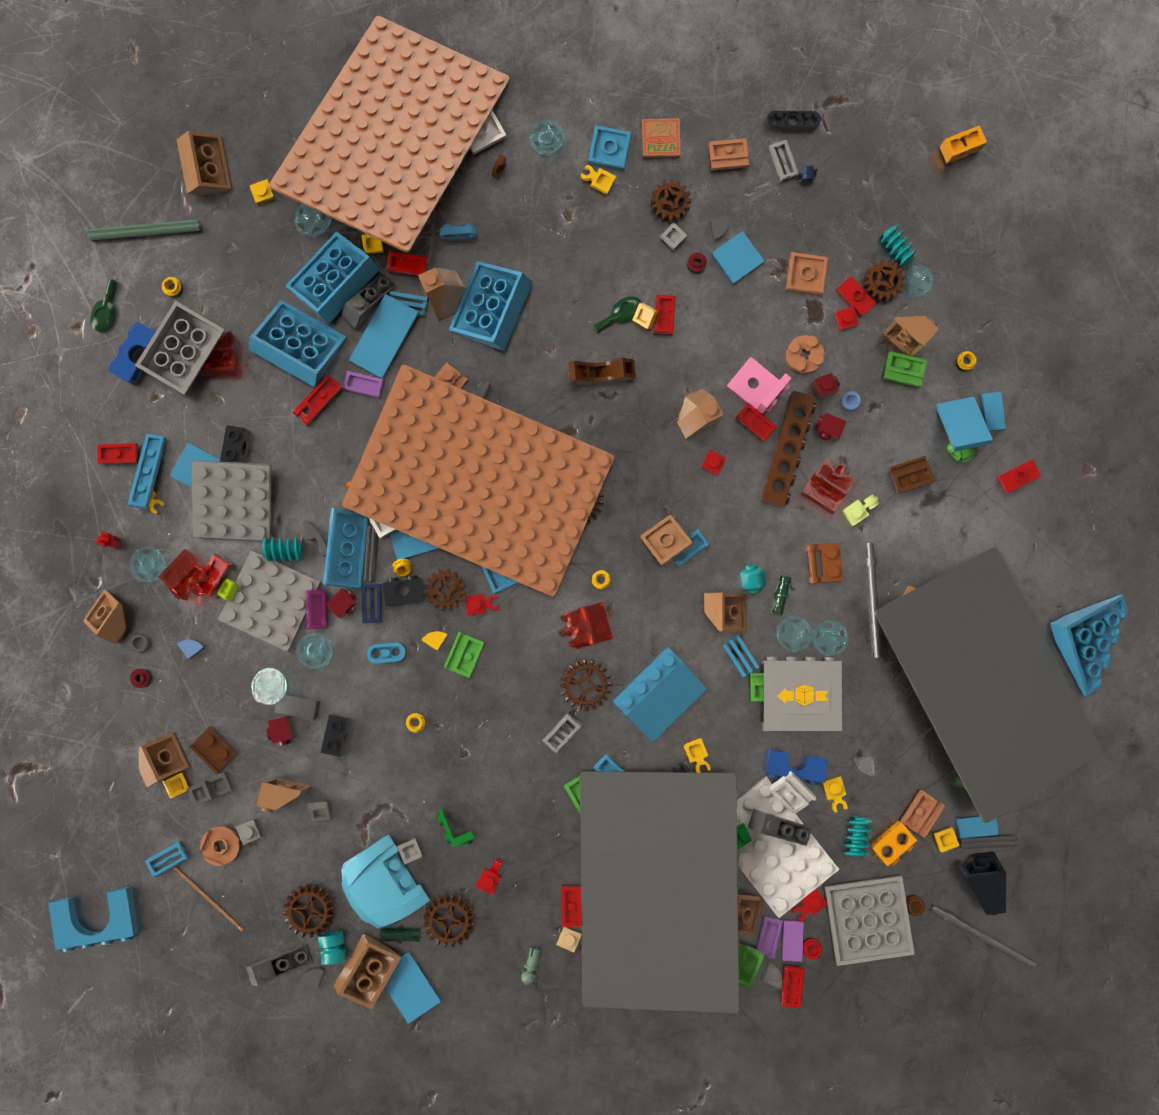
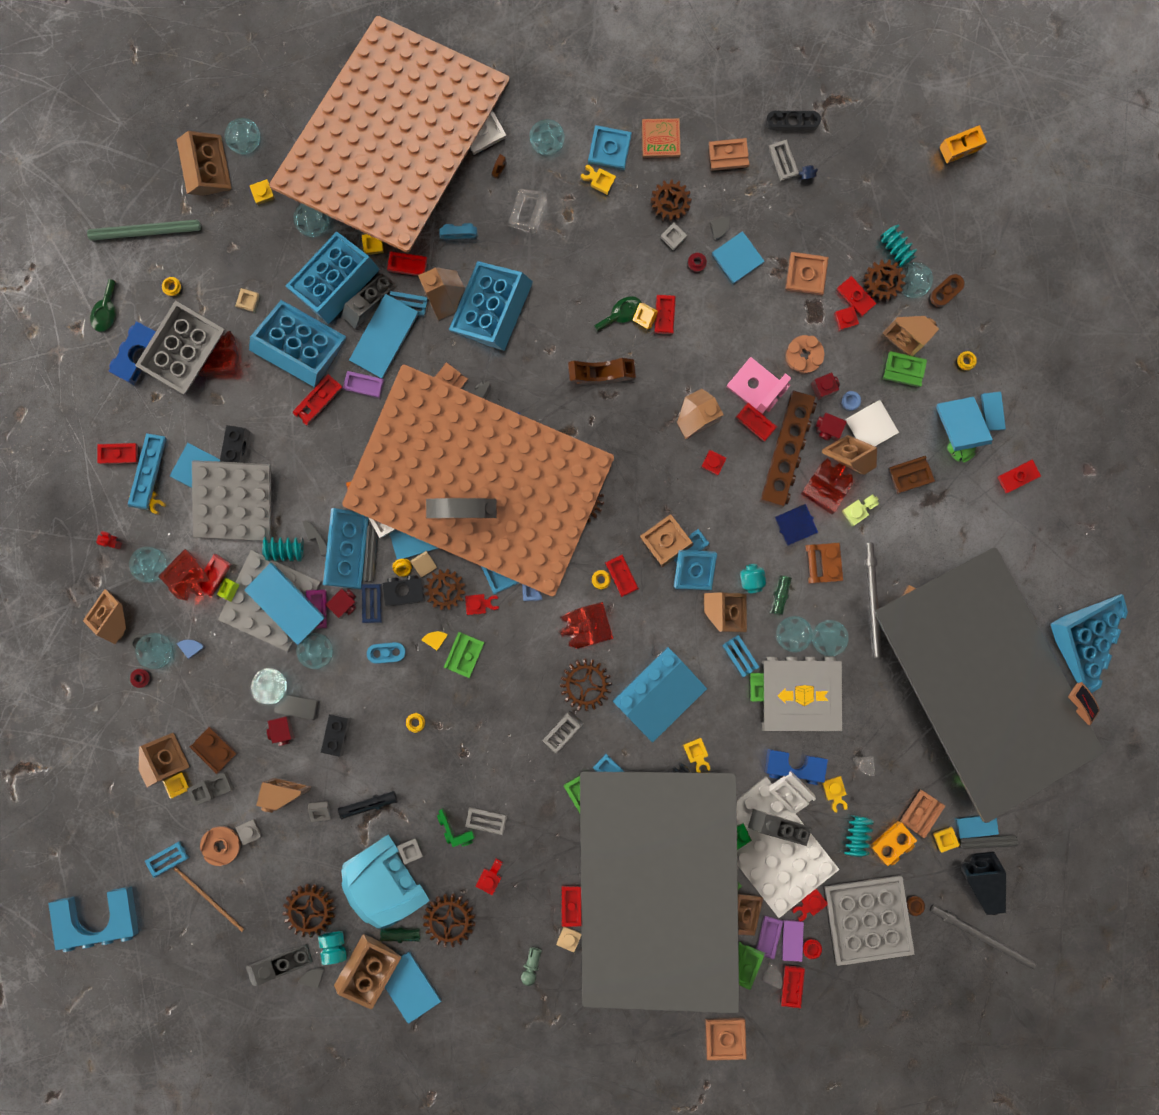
none -> clear light blue wheel [135,633,173,669]
none -> clear light blue wheel [224,118,260,154]
none -> tan tile [235,288,260,313]
none -> dark azure tile [244,563,326,645]
none -> black pin [338,791,398,820]
none -> tan tile [410,551,437,578]
none -> dark grey arch [426,498,497,518]
none -> light grey tile [465,807,507,835]
none -> clear tile [508,189,548,234]
none -> medium blue tile [522,584,542,601]
none -> red plate [605,555,639,597]
none -> dark azure tile [674,550,717,590]
none -> nougat tile [706,1018,746,1060]
none -> clear blue piece [775,504,818,546]
none -> medium nougat slope [822,435,877,475]
none -> white slope [845,400,899,447]
none -> reddish brown plate [930,274,965,307]
none -> slope [1068,682,1100,725]

